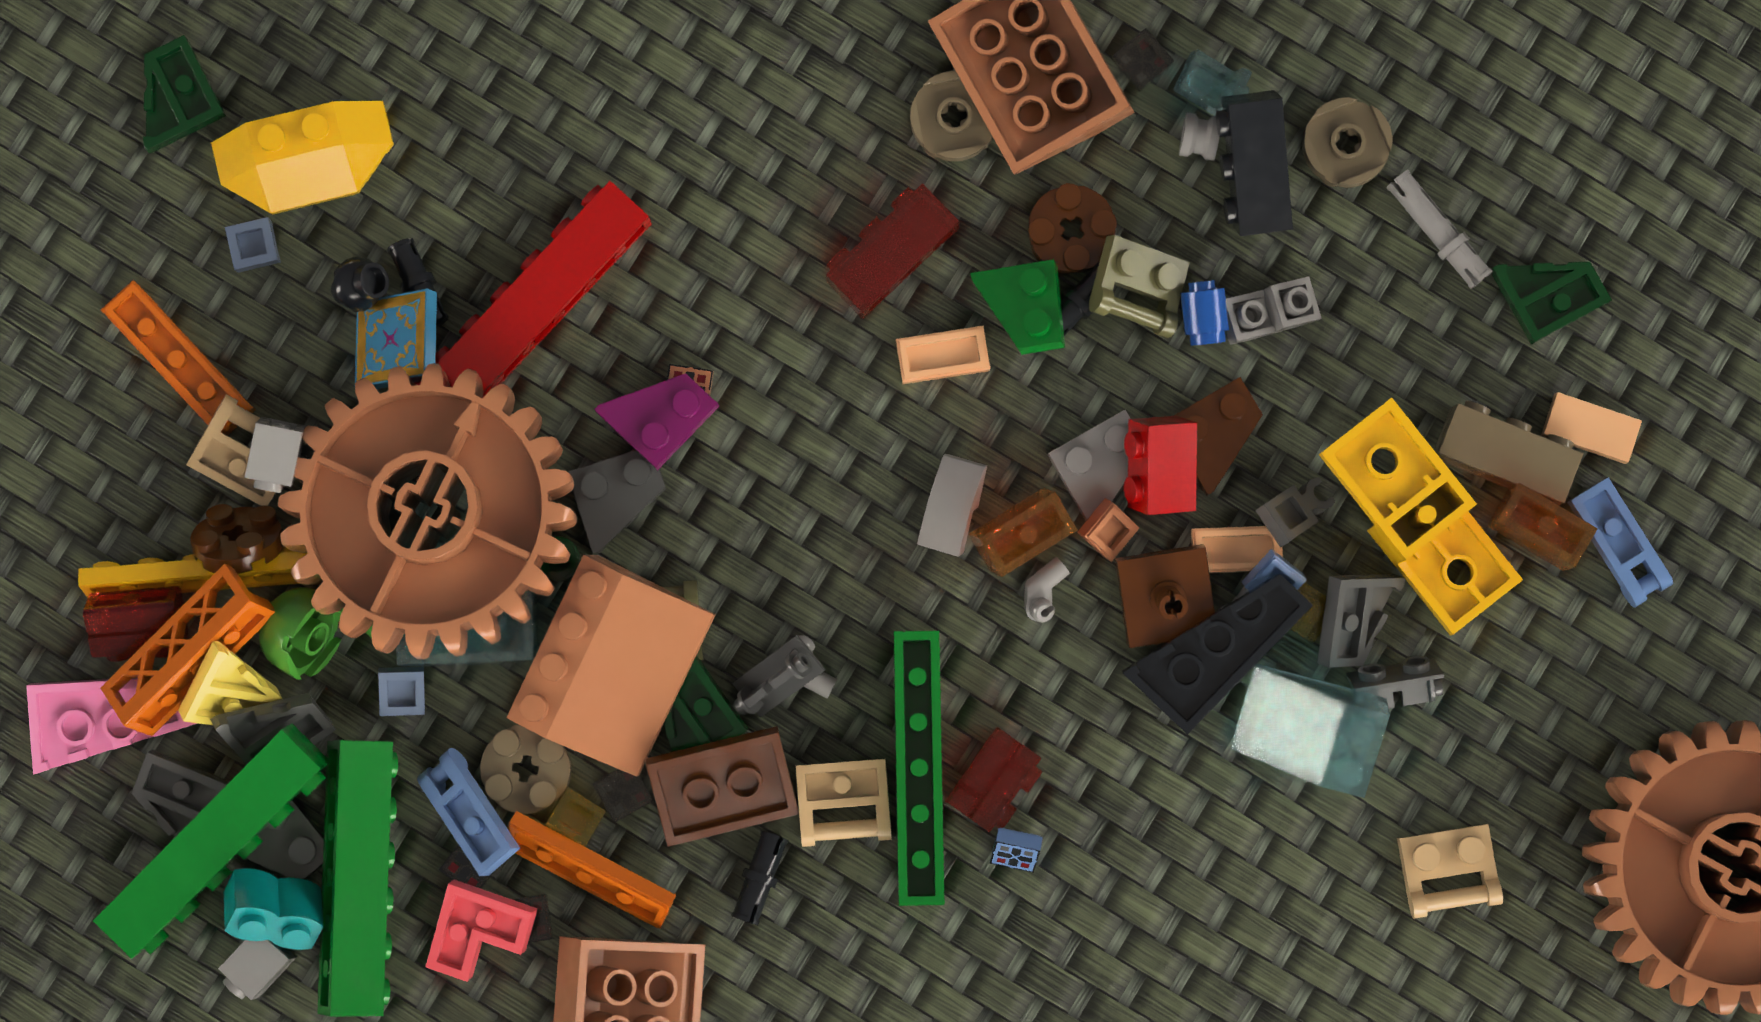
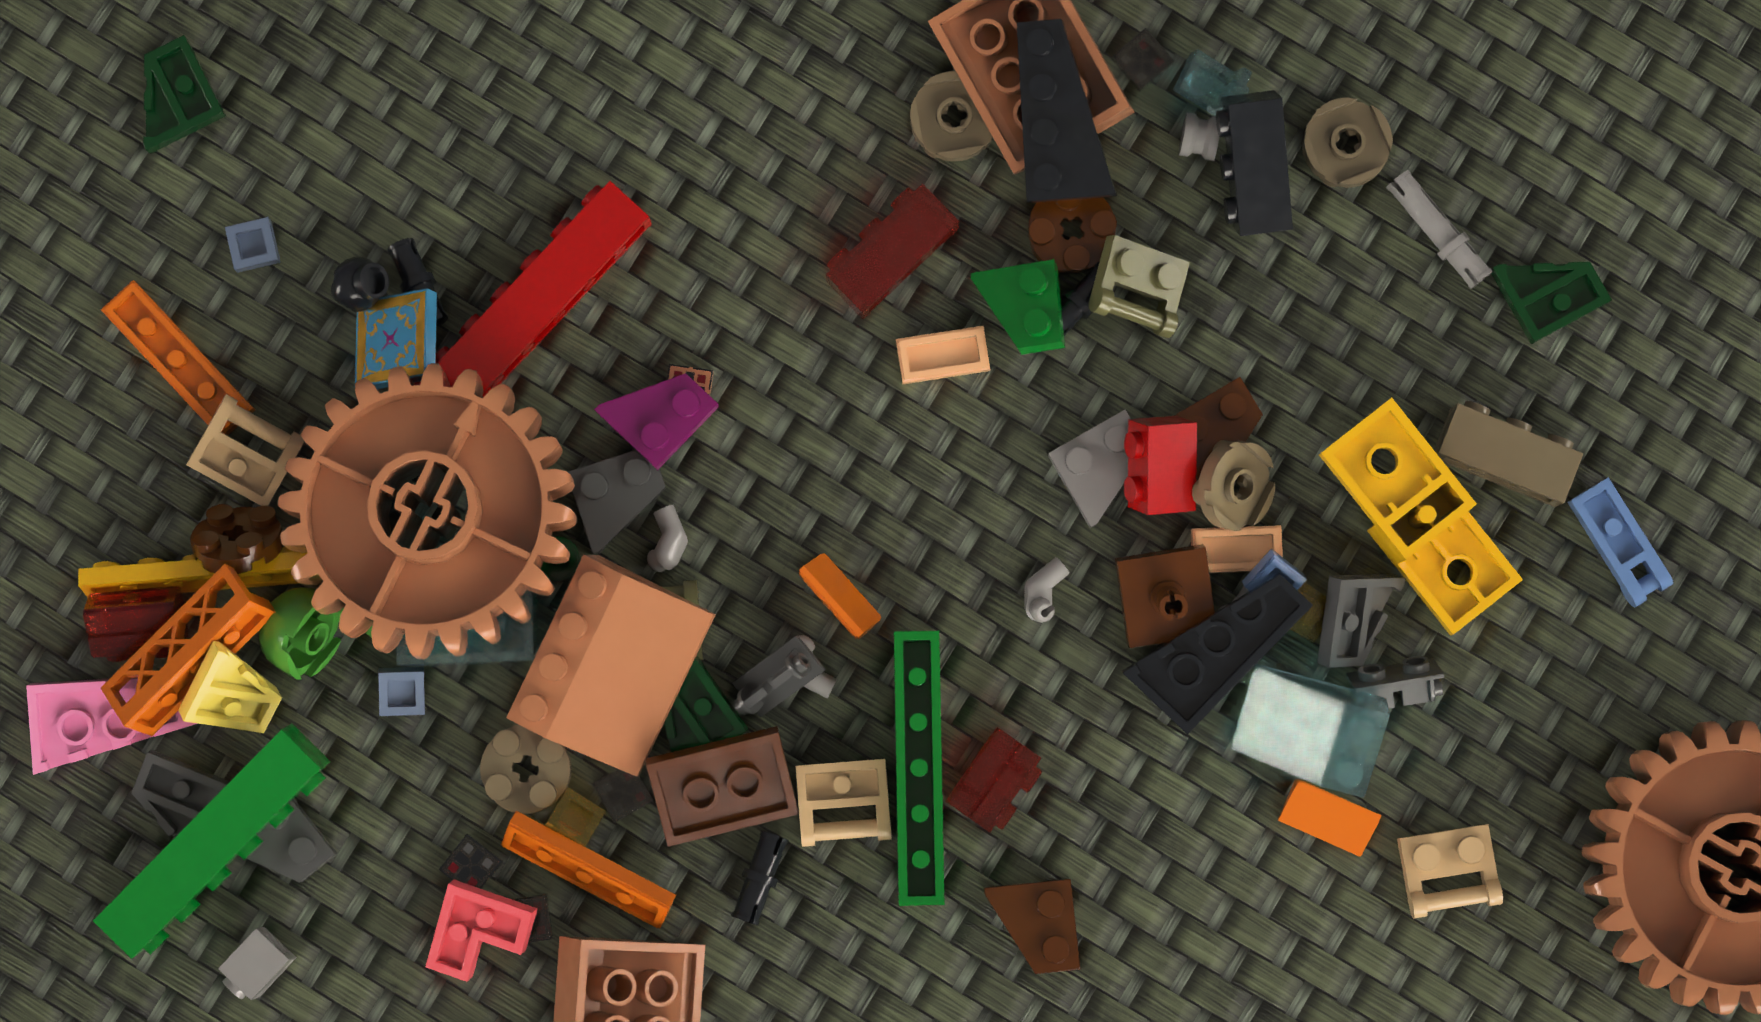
dark grey wing [210,693,336,765] -> none
yellow wedge [211,101,394,215] -> none
teal brick [223,868,324,950] -> none
light grey brick [244,417,306,493] -> none
green brick [317,740,398,1017] -> none
medium blue plate [417,748,520,876] -> none
light grey slope [917,454,988,557] -> none
clear orange brick [968,488,1077,577] -> none
medium blue tile [990,828,1043,873] -> none
nougat tile [1077,498,1139,562] -> none
blue brick [1180,280,1229,346] -> none
light grey slope [1226,276,1322,345] -> none
dark grey plate [1255,477,1335,548] -> none
clear orange brick [1487,483,1598,571] -> none
light nougat tile [1541,392,1642,464] -> none
none -> light grey arm [647,505,688,572]
none -> orange slope [799,553,881,639]
none -> reddish brown wing [984,879,1080,974]
none -> black wing [1017,19,1117,203]
none -> dark tan plate [1192,440,1275,531]
none -> orange slope [1277,779,1381,857]

